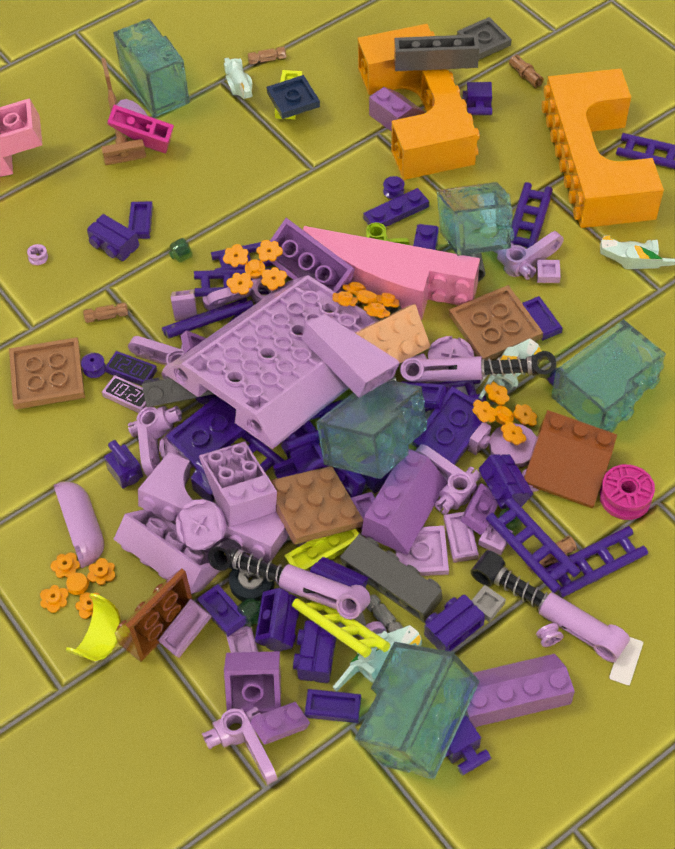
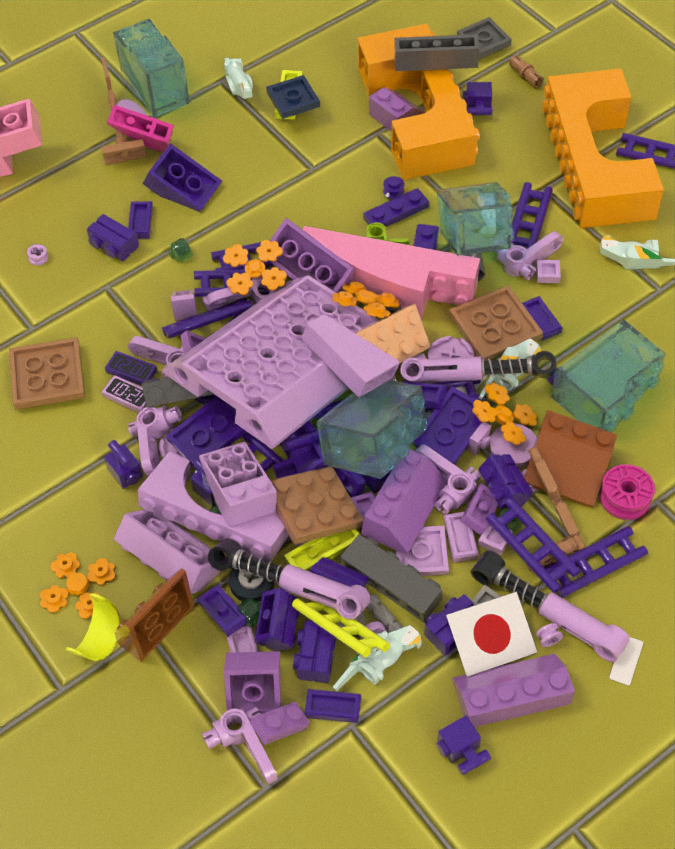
lavender brick [54,482,104,568] -> none
dark purple wheel [81,353,106,378] -> none
medium nougat axle [83,302,128,323] -> none
lavender tile [158,599,212,658] -> none
lavender tile [176,499,226,550] -> none
medium nougat axle [248,47,286,65] -> none
clear light blue piece [355,642,480,779] -> none
none -> dark purple slope [142,143,222,212]
none -> white sticker [446,592,537,677]
none -> medium nougat piece [528,446,586,552]

